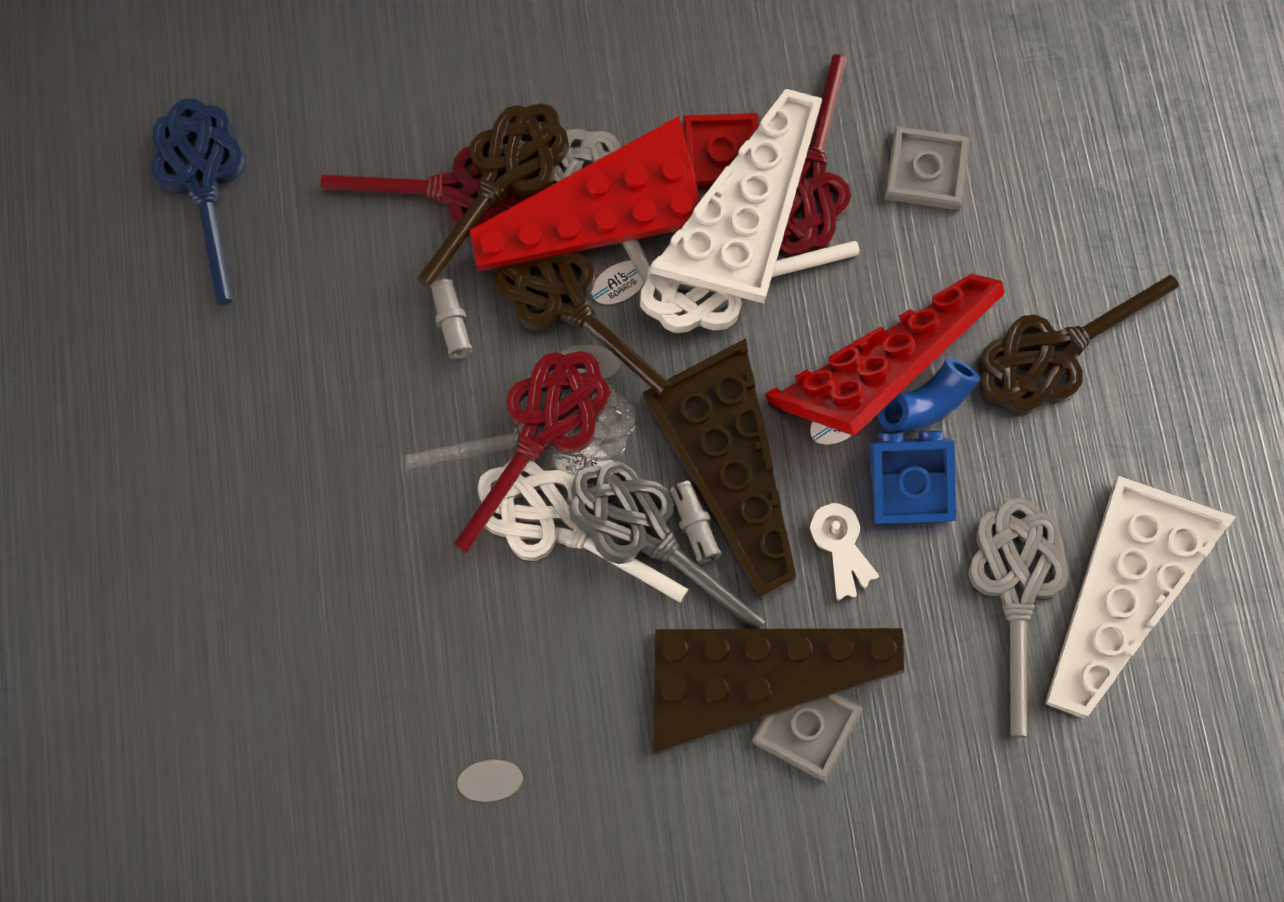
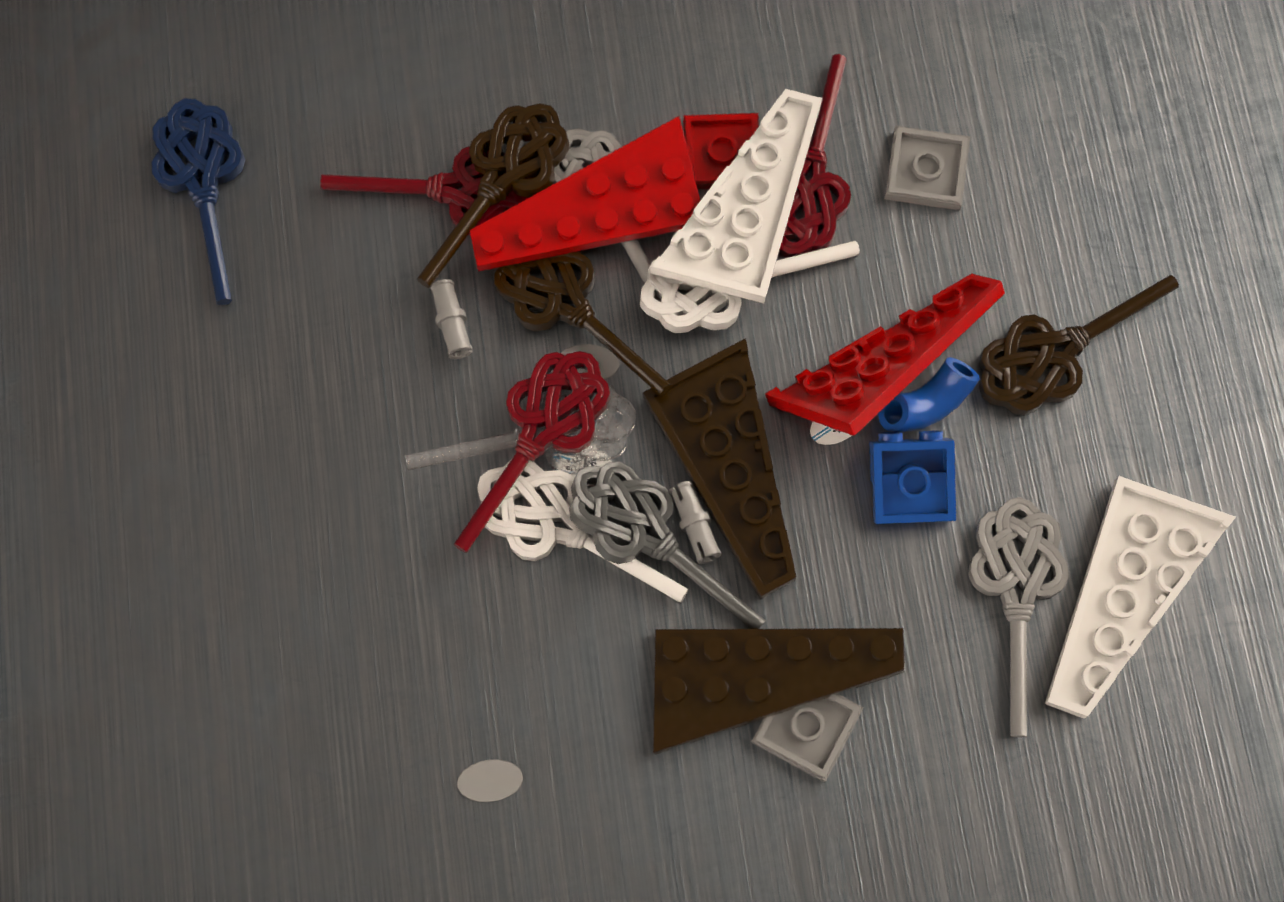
white sticker [592,261,644,305] -> none
white piece [810,503,879,601] -> none

